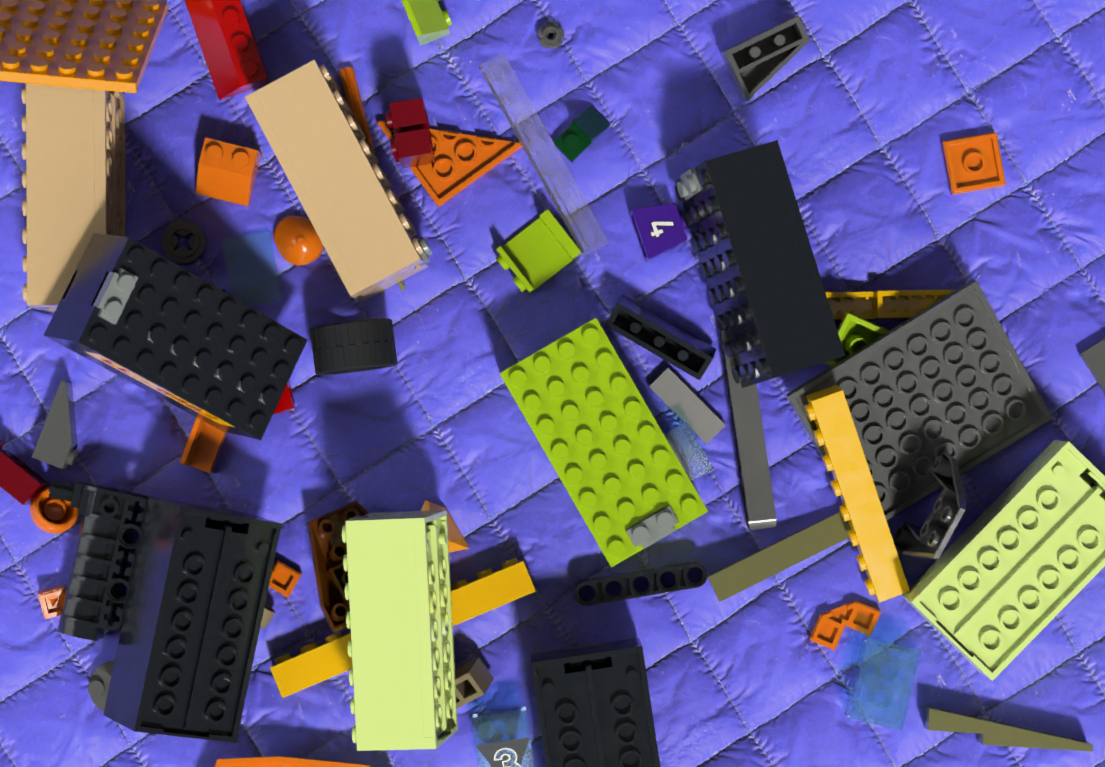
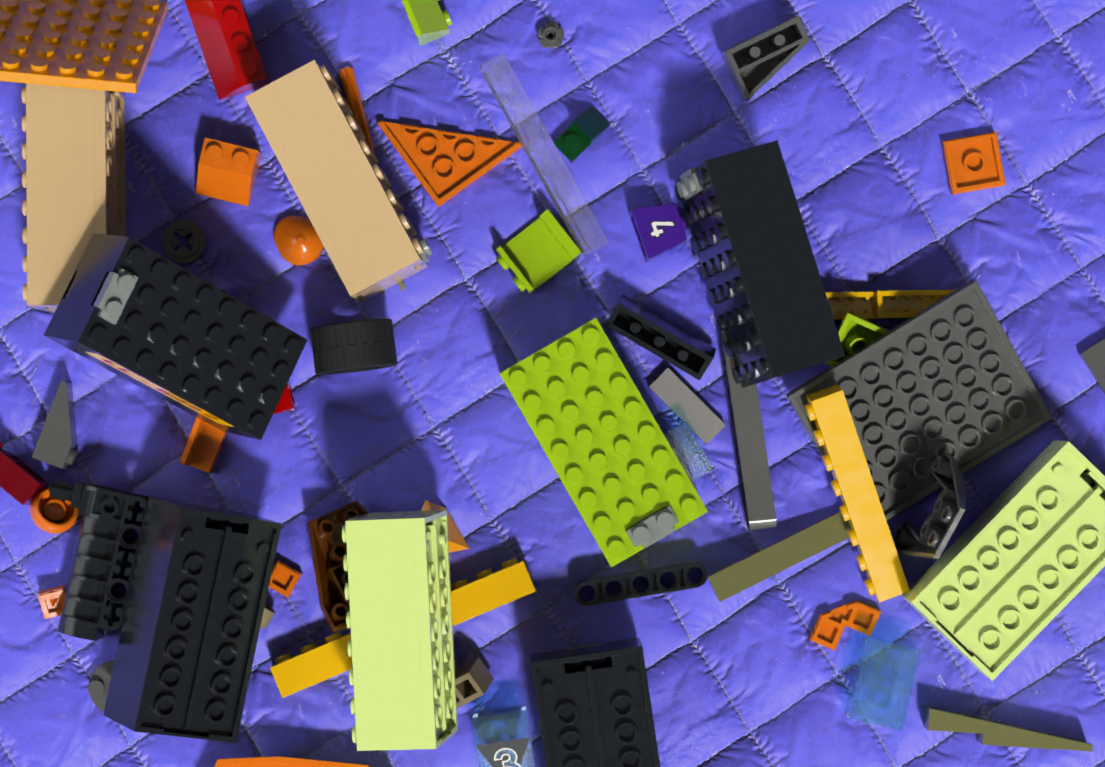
clear light blue piece [222,231,283,307] -> none
dark red piece [385,98,435,169] -> none

